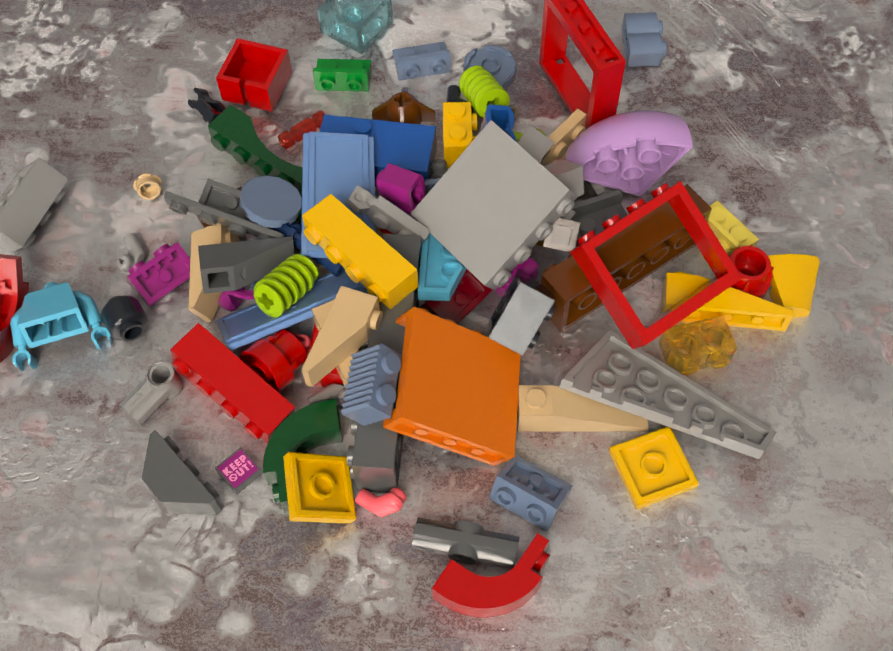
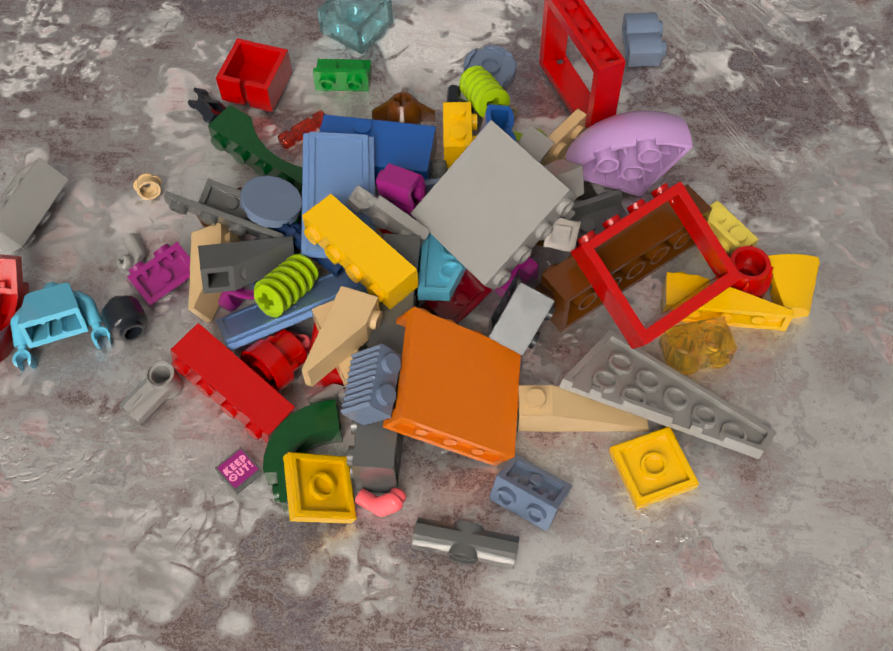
dark grey slope [142,430,222,515] -> none
sand blue bracket [392,42,451,81] -> none
red arch [431,533,551,618] -> none

